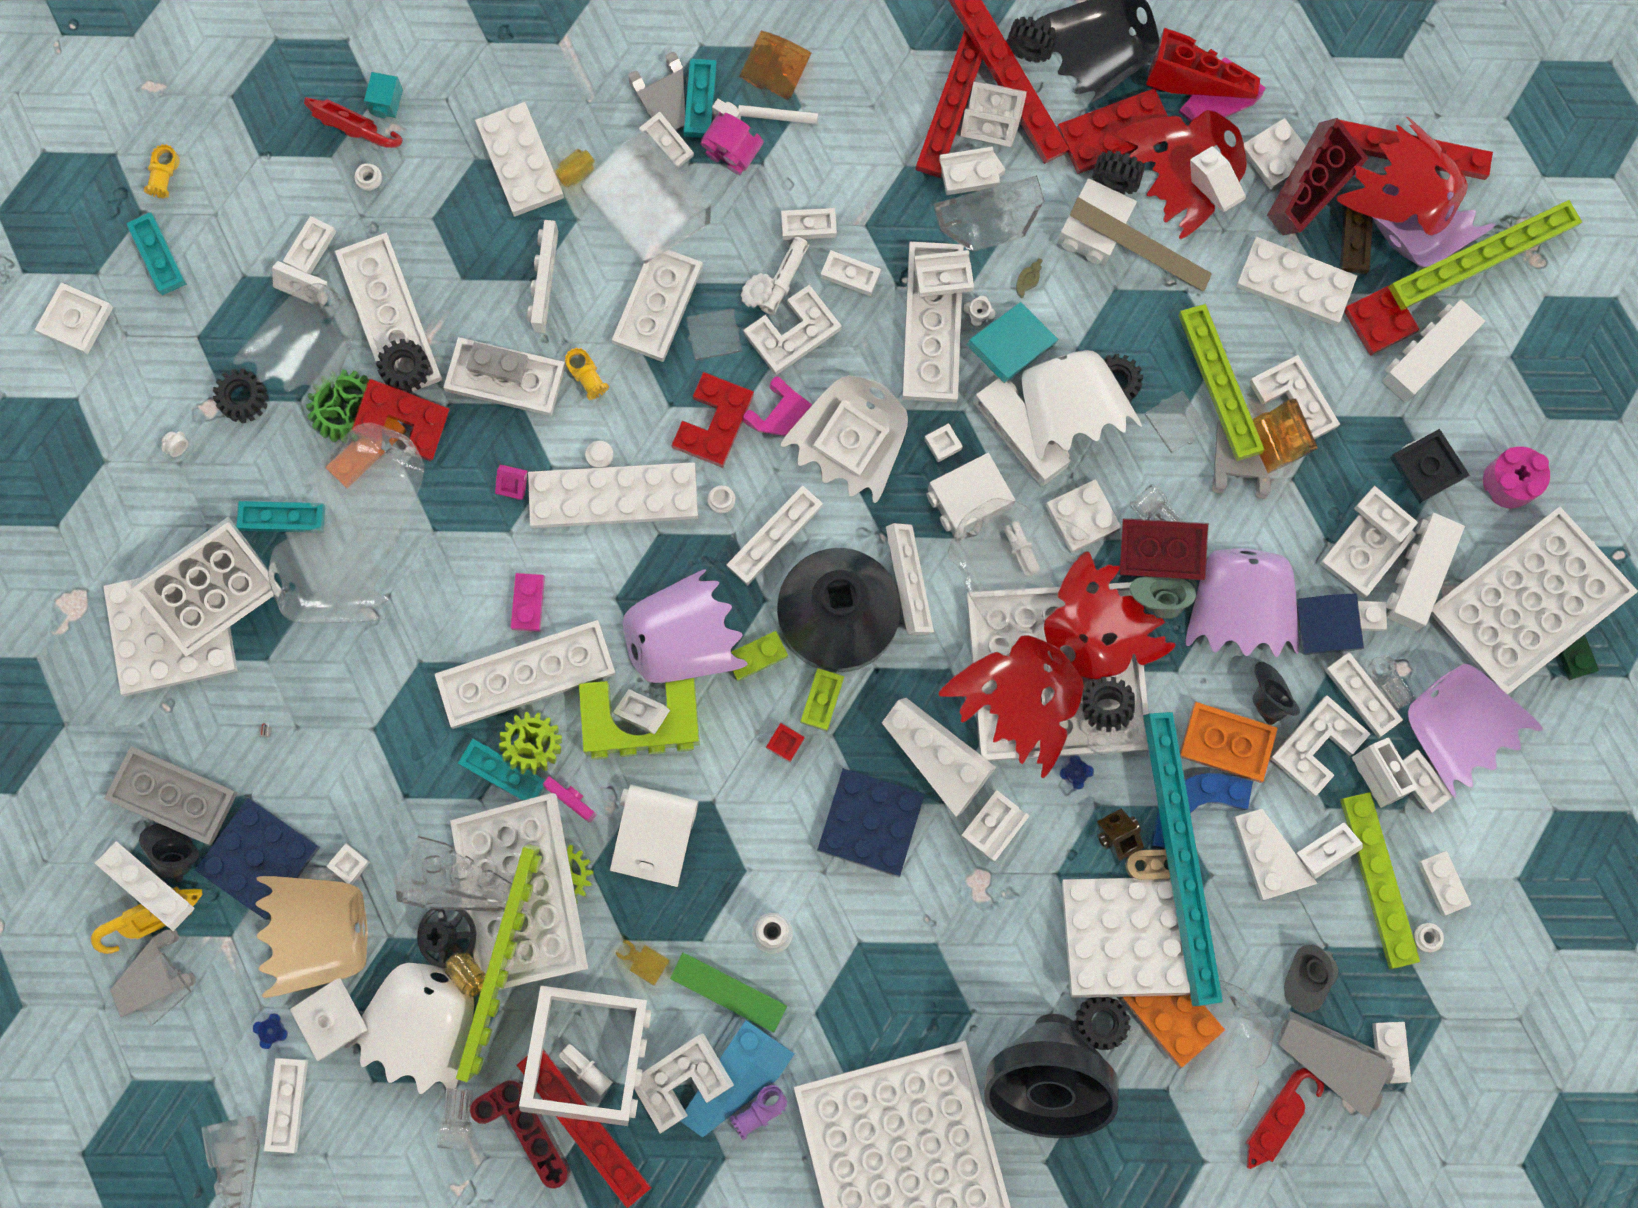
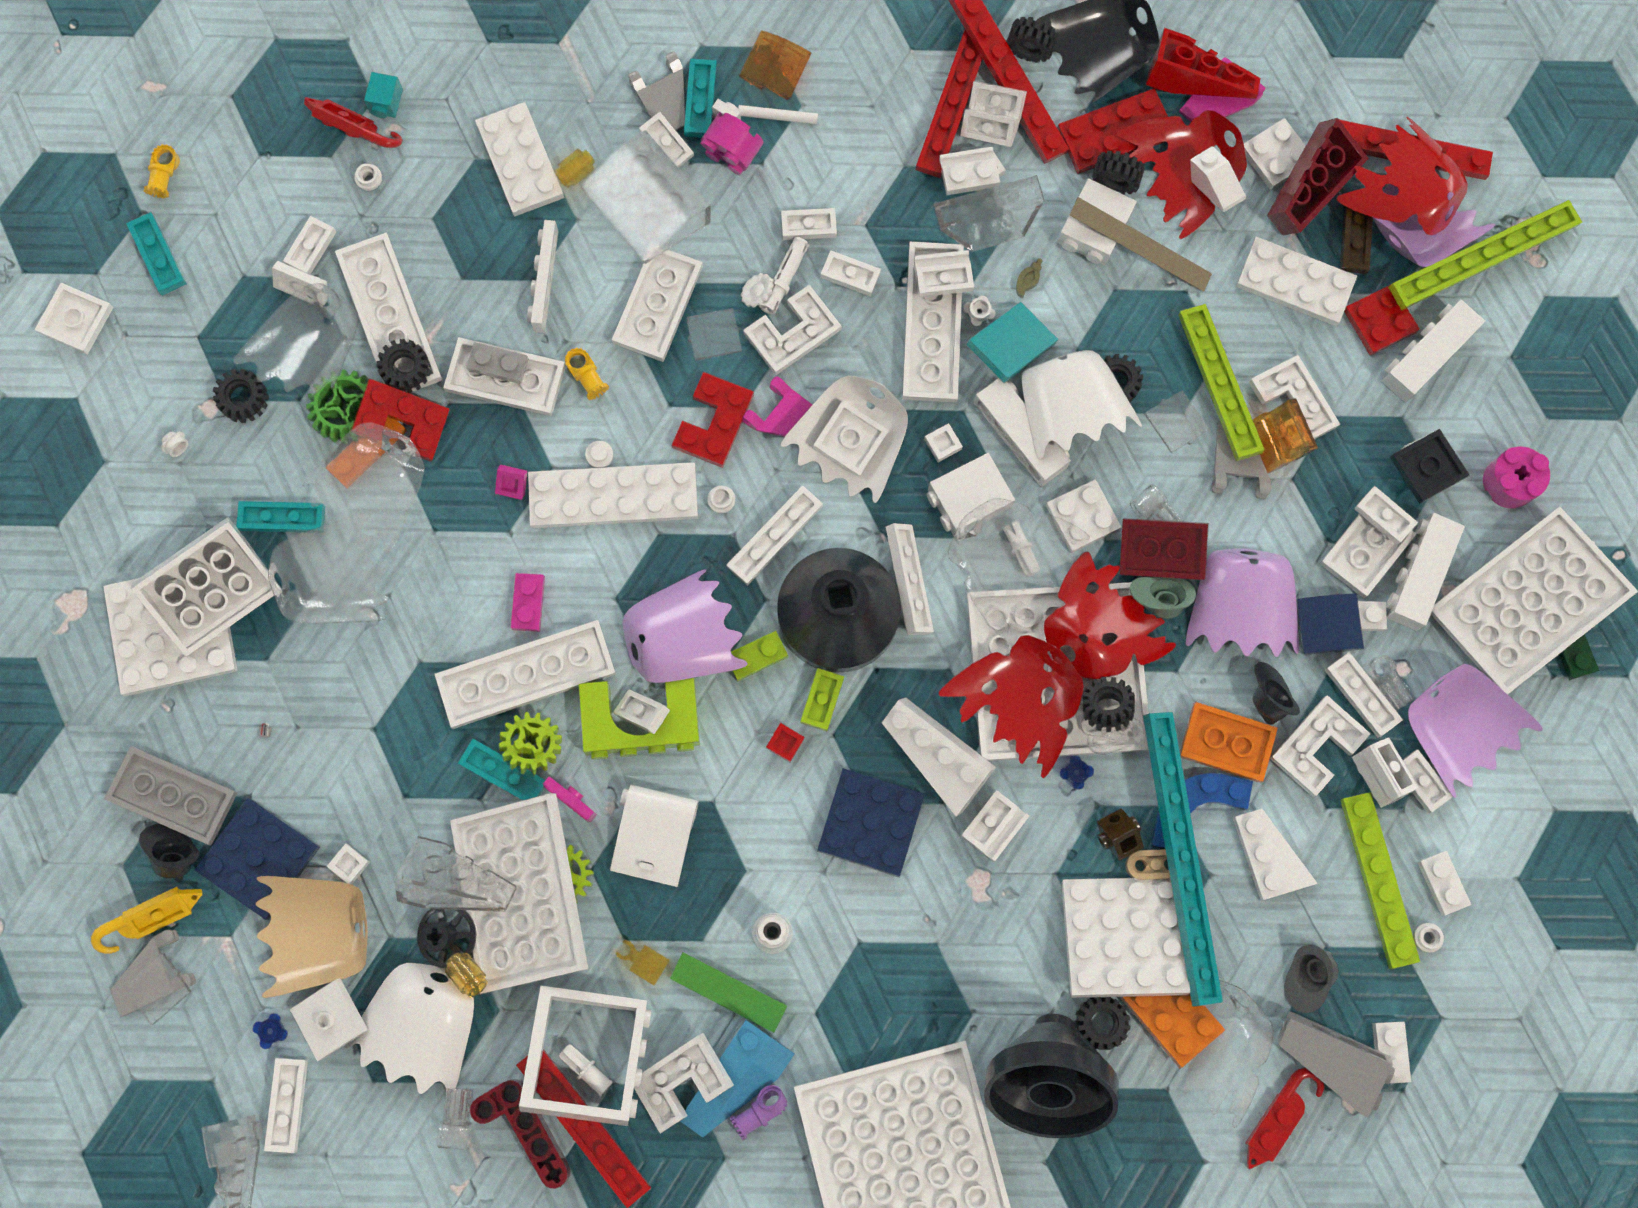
white plate [95,841,195,931] -> none
lime plate [456,844,542,1082] -> none
white plate [1297,822,1363,879] -> none

